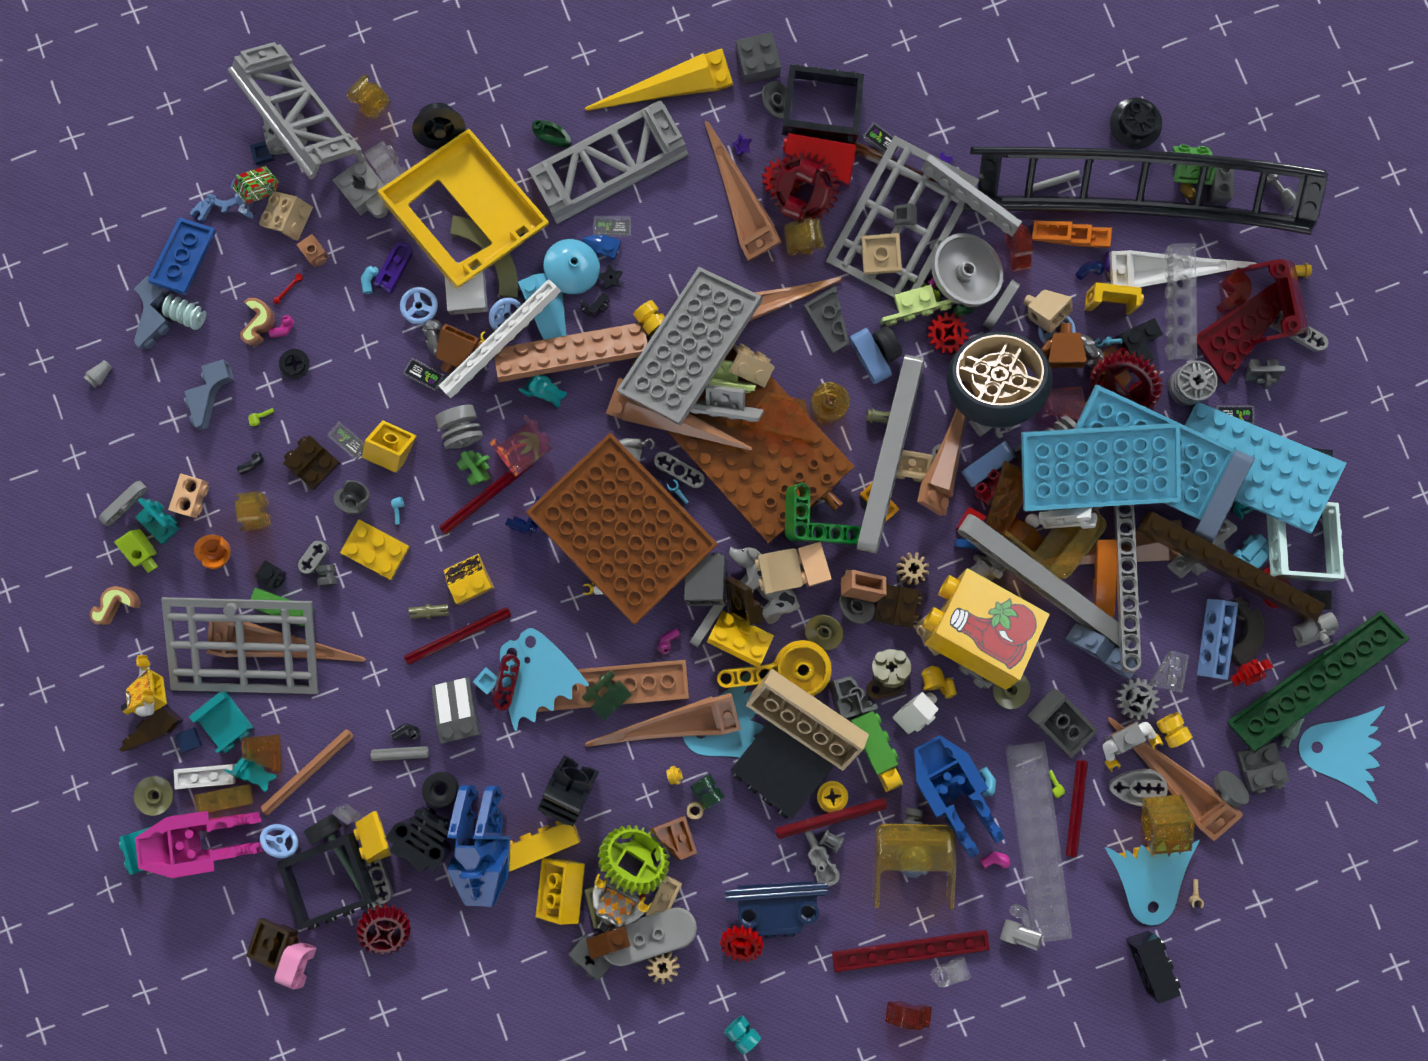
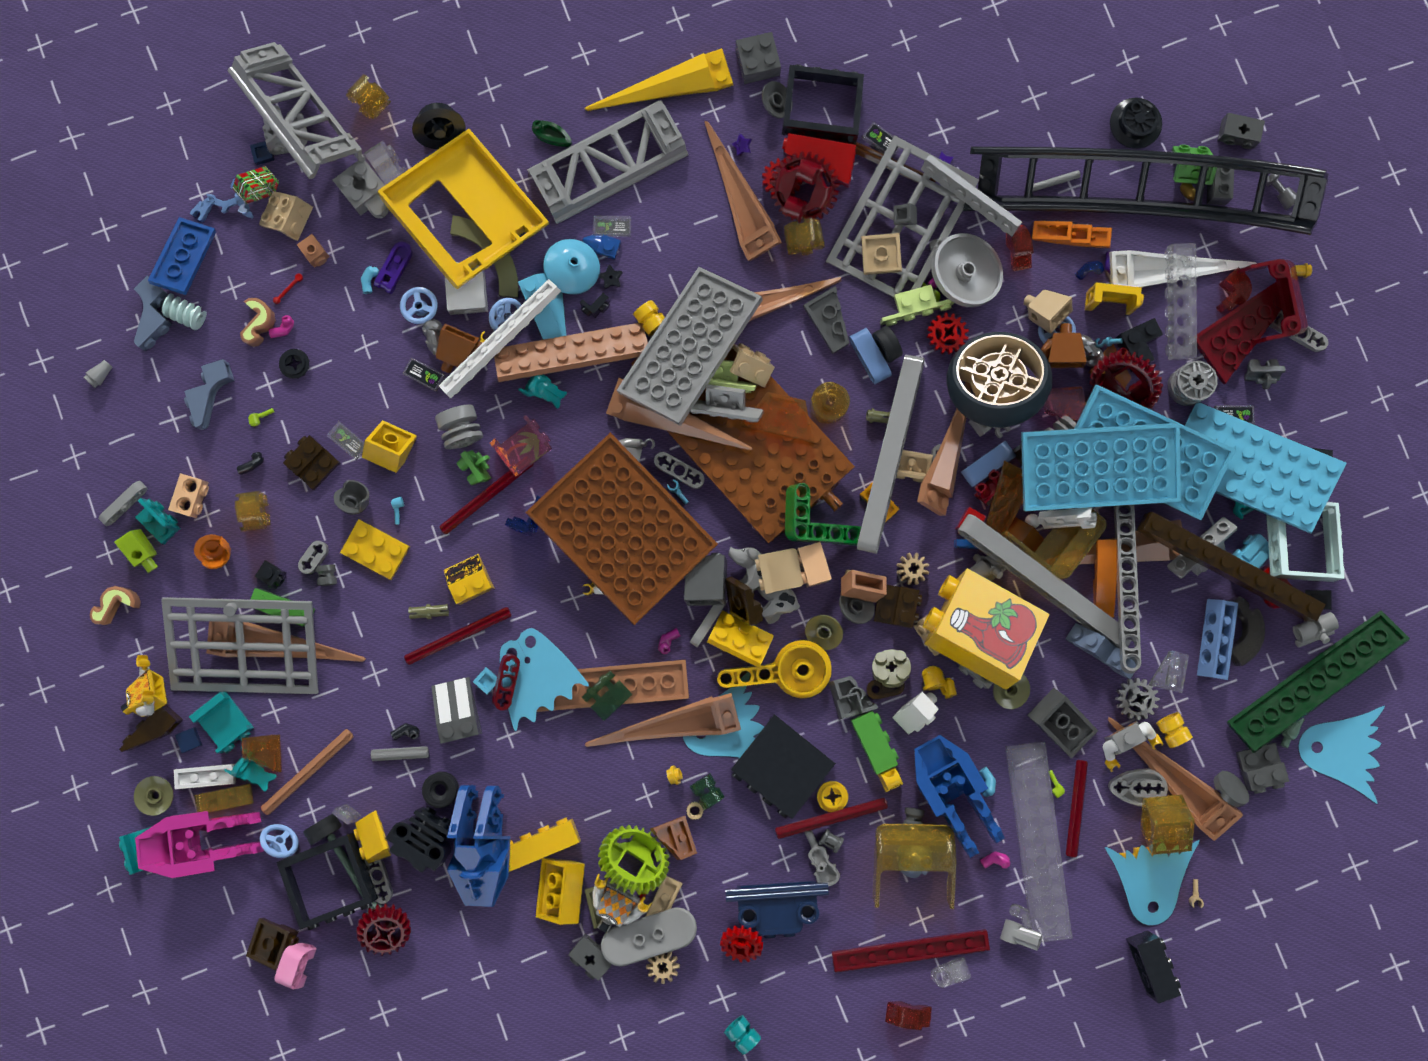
black piece [537,755,599,827] -> none
reddish brown slope [586,926,630,960] -> none
tan brick [746,669,869,771] -> none
dark green arm [953,304,974,317] -> none
light grey beam [983,280,1020,330] -> none
sand blue beam [1194,450,1255,544] -> none
red gear [1230,659,1273,687] -> none
none -> dark grey brick [1217,113,1265,149]

